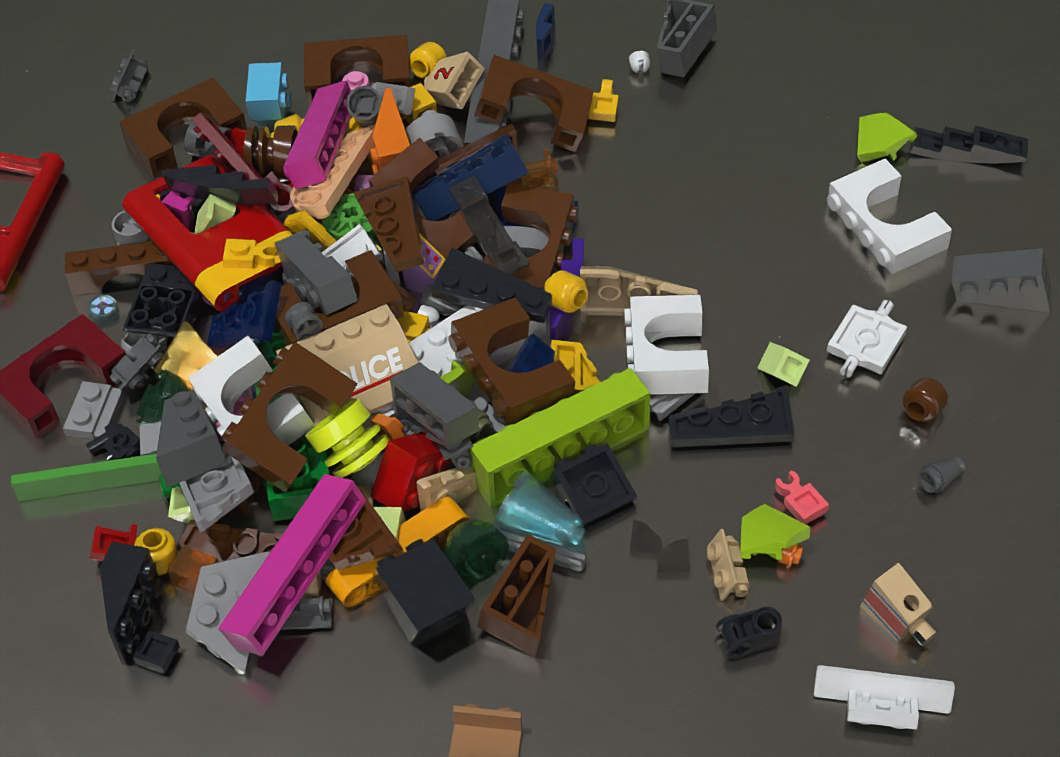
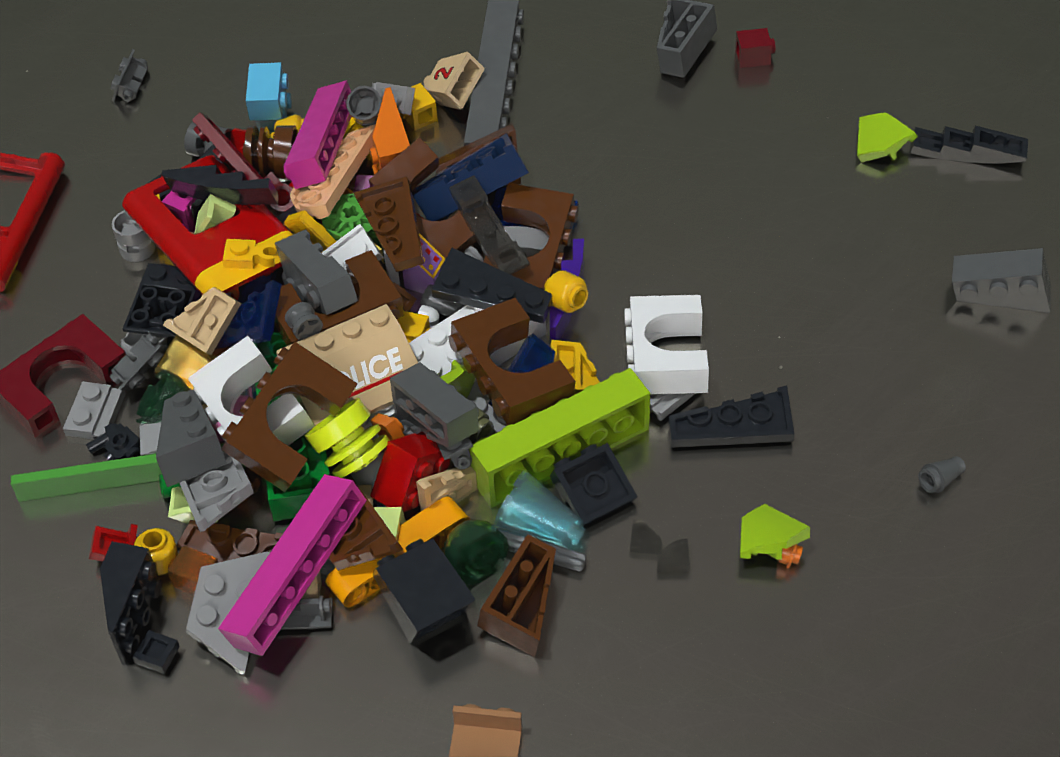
reddish brown arch [65,241,175,296] -> none
clear light blue tile [88,295,118,323] -> none
reddish brown arch [119,77,247,177] -> none
reddish brown arch [304,35,411,105] -> none
bright pink plate [342,71,369,91] -> none
light grey brick [405,110,464,175] -> none
yellow head [409,42,447,80] -> none
reddish brown arch [474,55,594,152] -> none
clear orange bracket [521,149,558,188] -> none
dark blue slope [536,3,555,59] -> none
tan wedge [580,266,698,312] -> none
yellow plate [589,79,619,122] -> none
white hinge [629,51,650,73] -> none
tan hinge [707,529,750,601] -> none
black piece [716,606,782,659] -> none
yellowish green panel [758,342,810,387] -> none
coral plate [775,470,829,524] -> none
white bracket [814,665,955,730] -> none
white arch [827,159,952,274] -> none
white plate [827,300,907,377] -> none
tan torso [860,563,937,646] -> none
reddish brown head [902,378,948,423] -> none
none -> tan wing [163,287,241,355]
none -> dark red brick [735,28,776,68]

